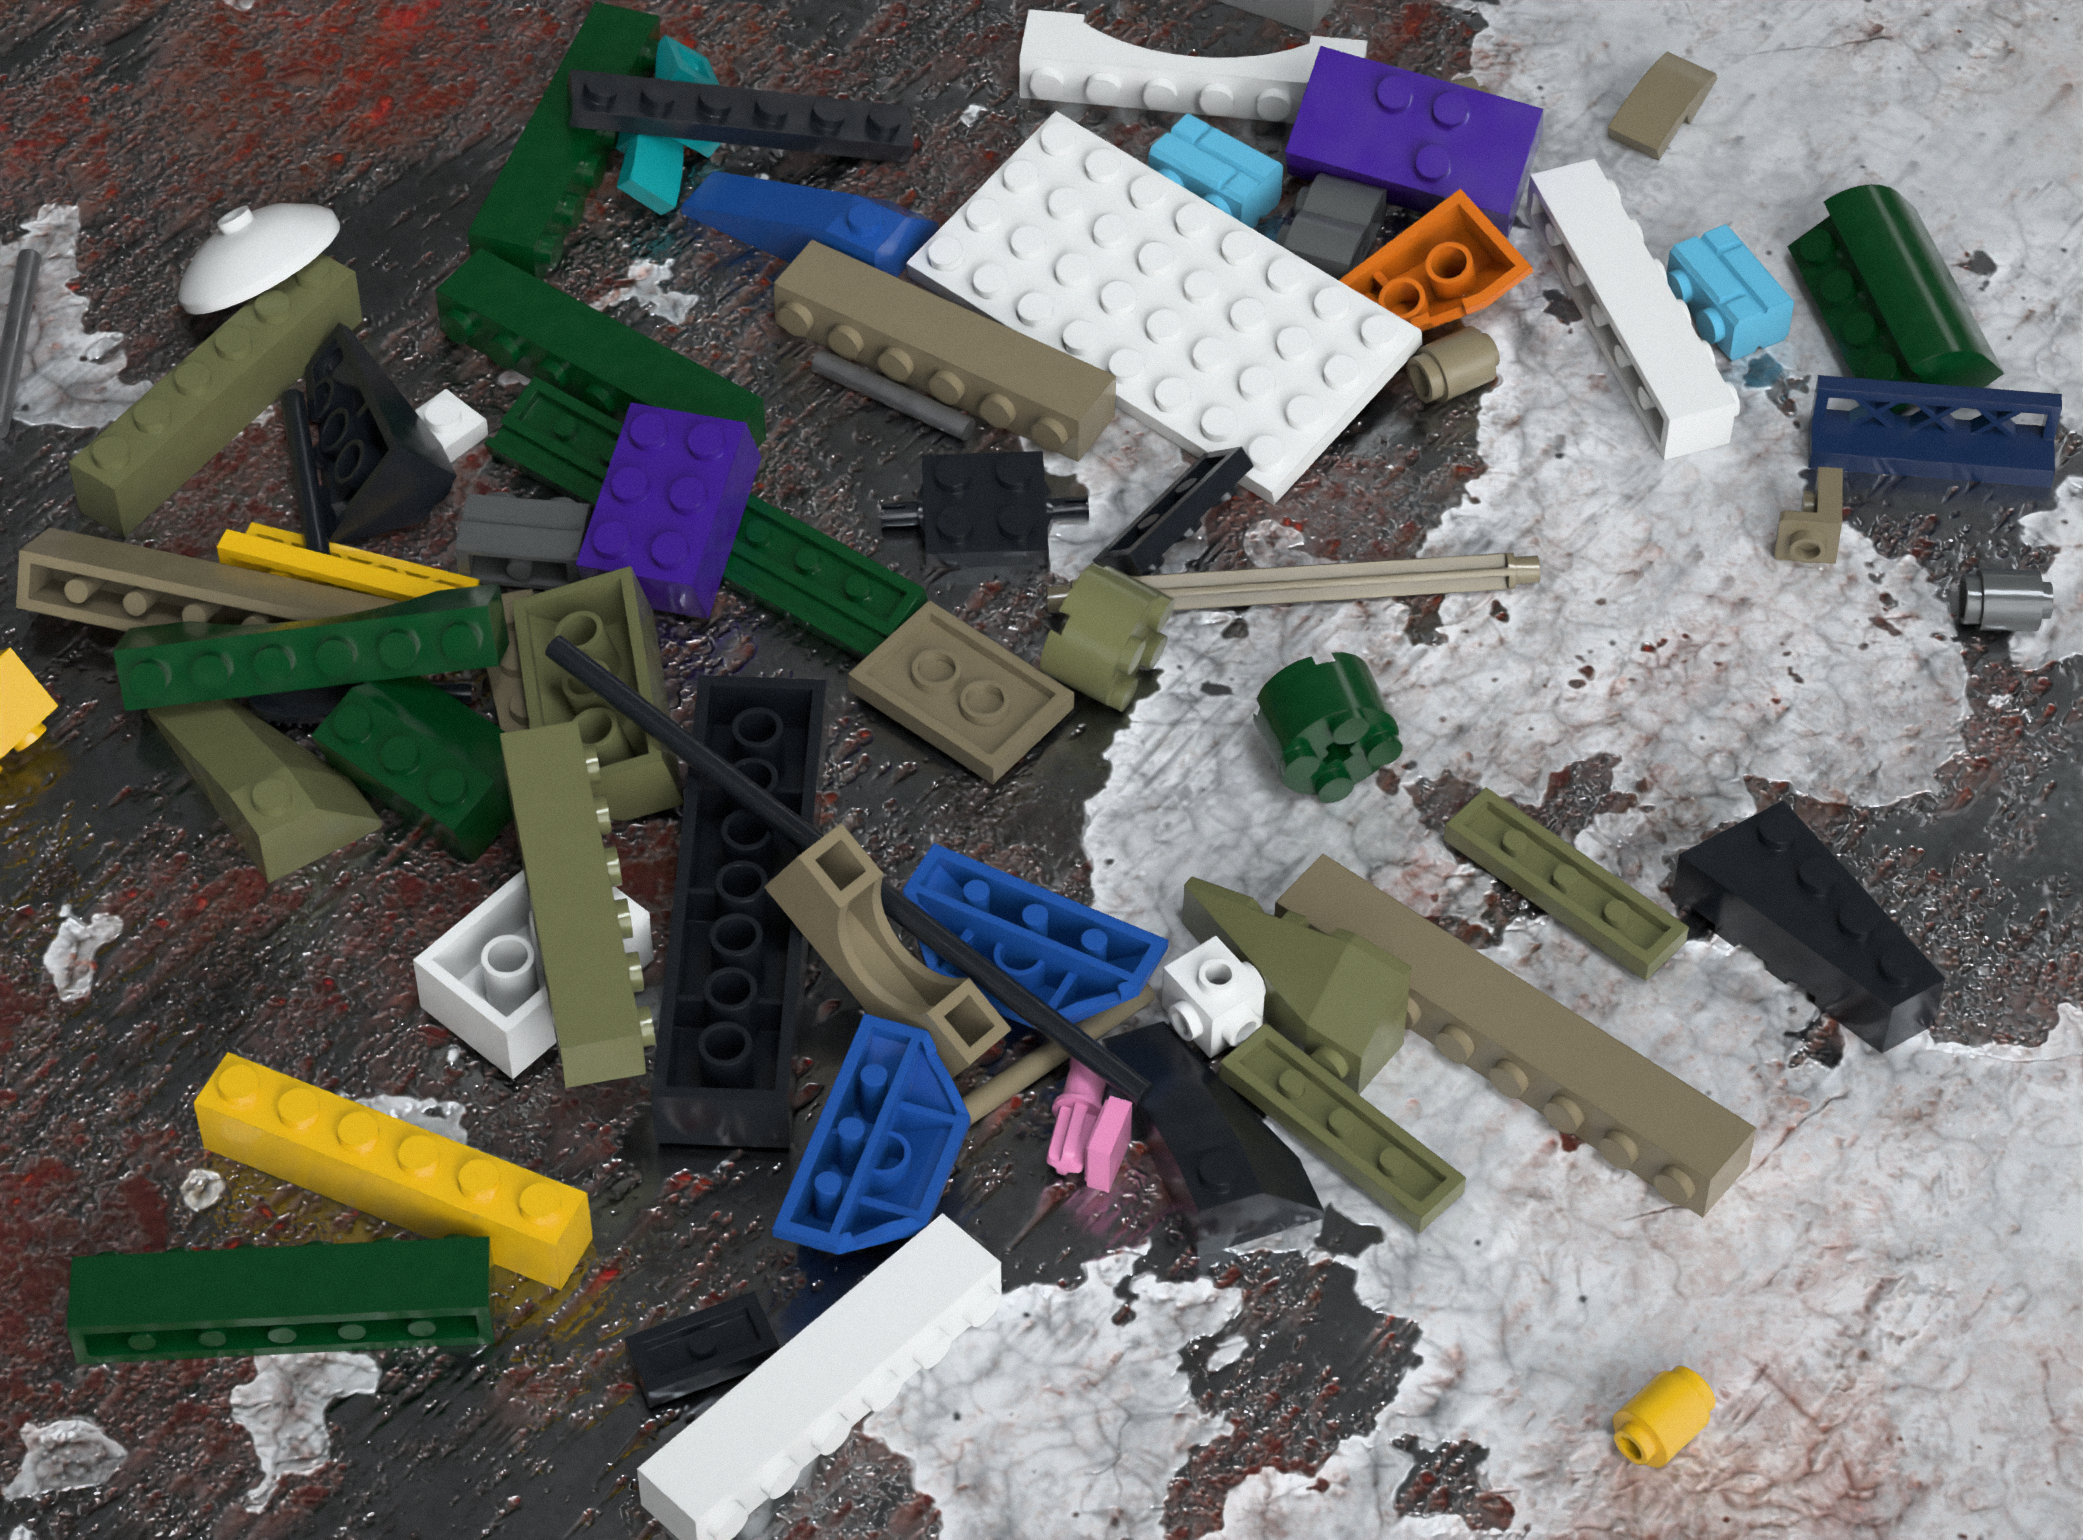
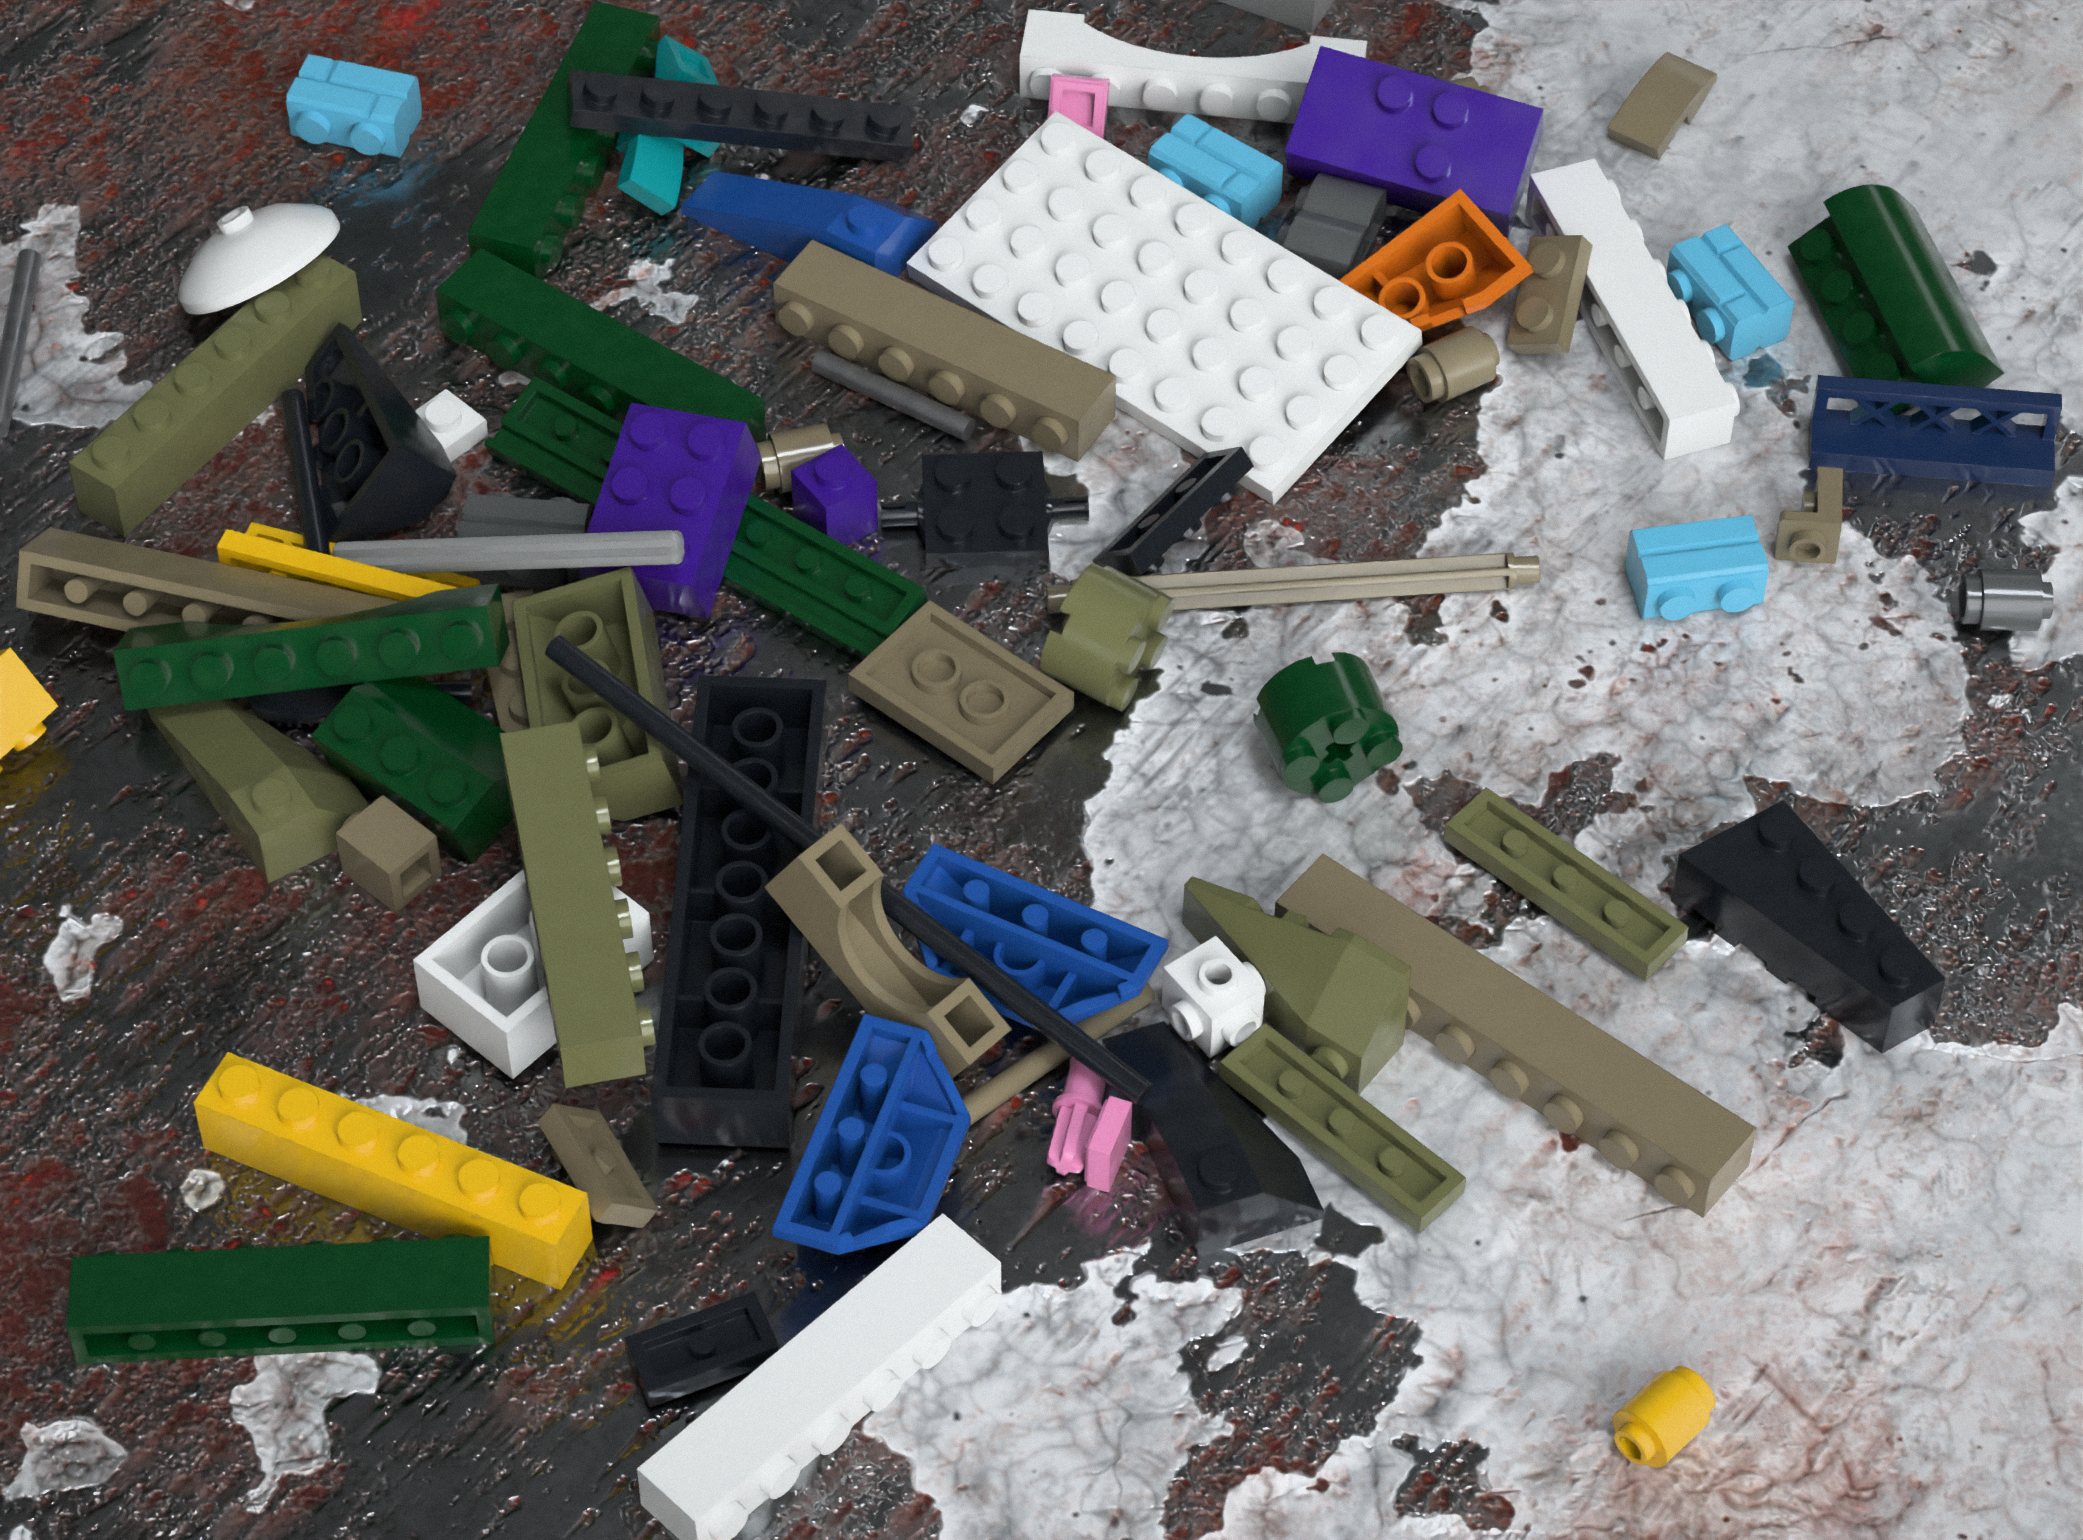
none -> medium azure brick [286,54,422,158]
none -> light grey axle [332,530,685,573]
none -> dark tan brick [335,795,442,914]
none -> dark tan plate [537,1103,659,1228]
none -> dark tan brick [755,423,845,494]
none -> dark purple brick [791,444,878,546]
none -> bright pink tile [1048,73,1110,139]
none -> dark tan plate [1506,235,1593,354]
none -> medium azure brick [1625,515,1769,620]

